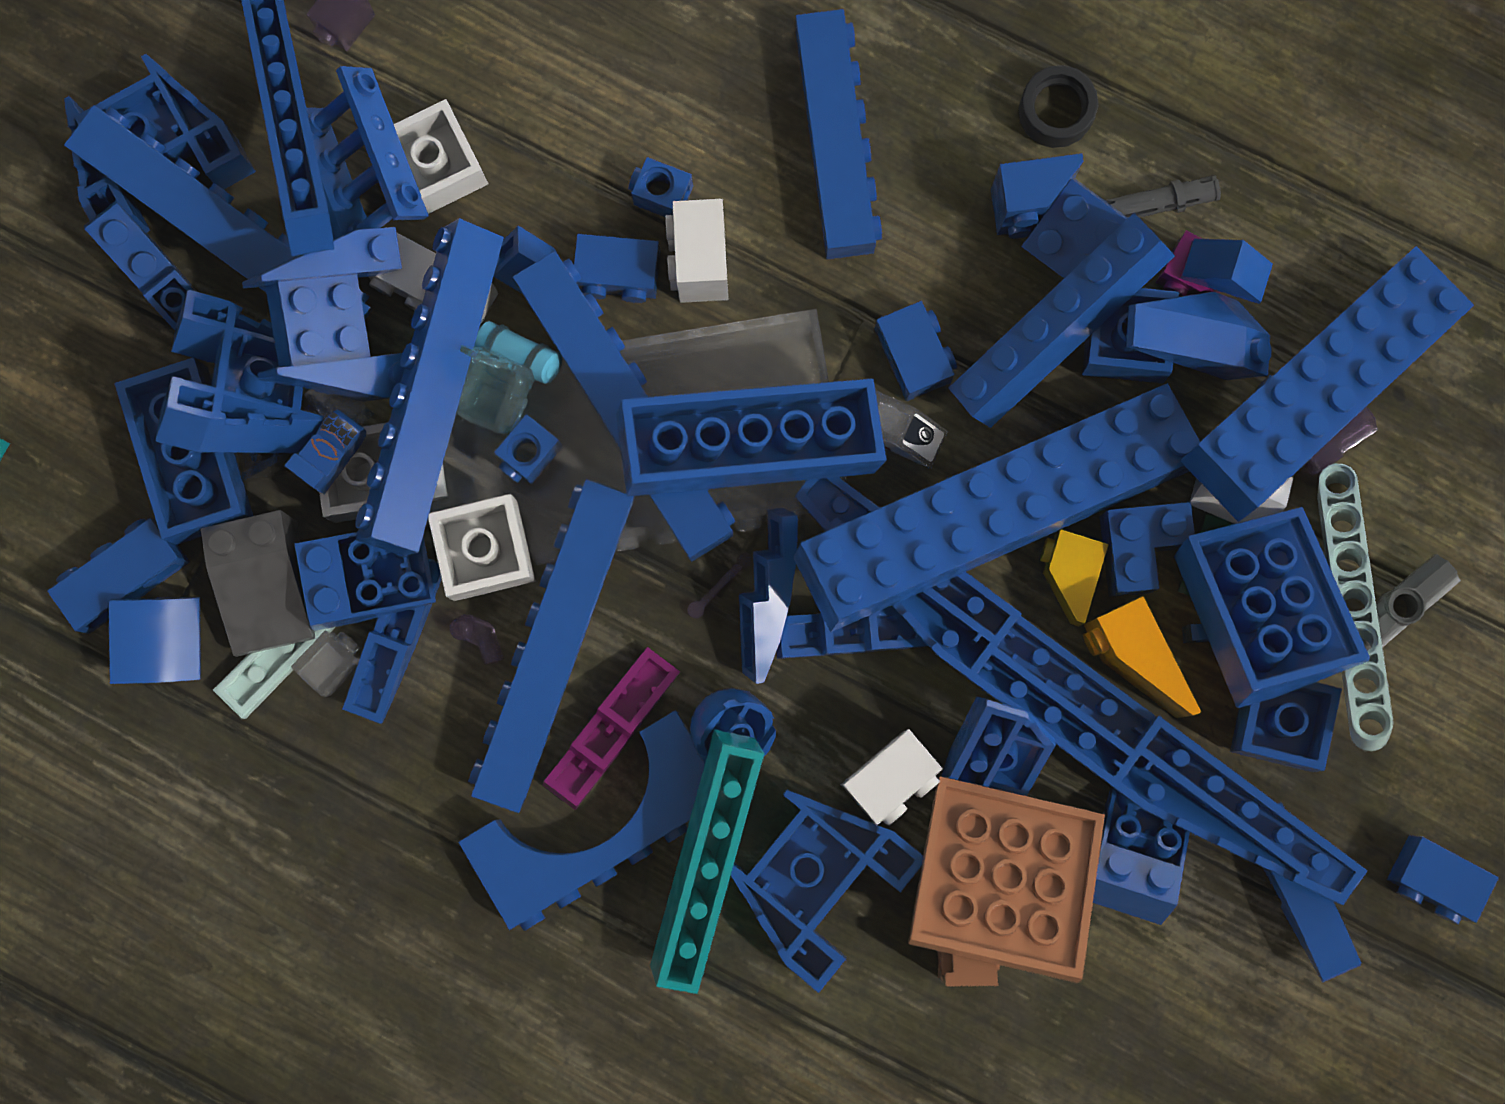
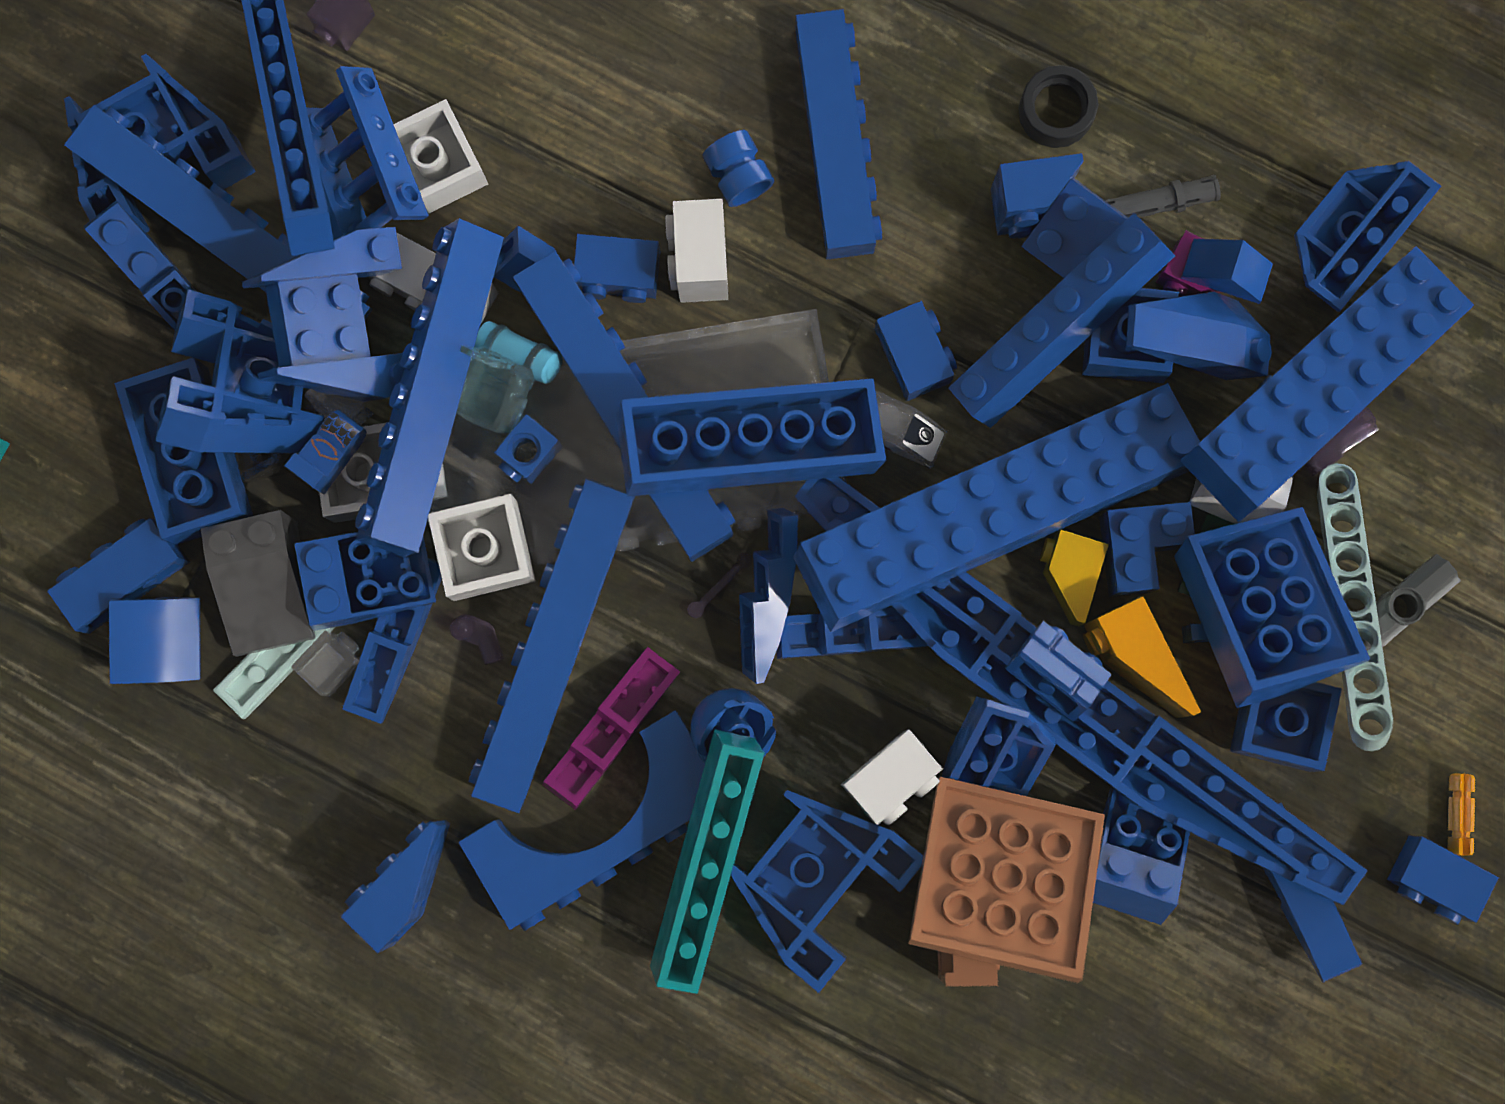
blue brick [628,157,693,217] -> none
none -> blue slope [341,820,450,953]
none -> blue wheel [702,130,774,207]
none -> blue brick [1005,621,1112,722]
none -> blue wedge [1294,161,1441,312]
none -> light orange axle [1448,773,1475,856]

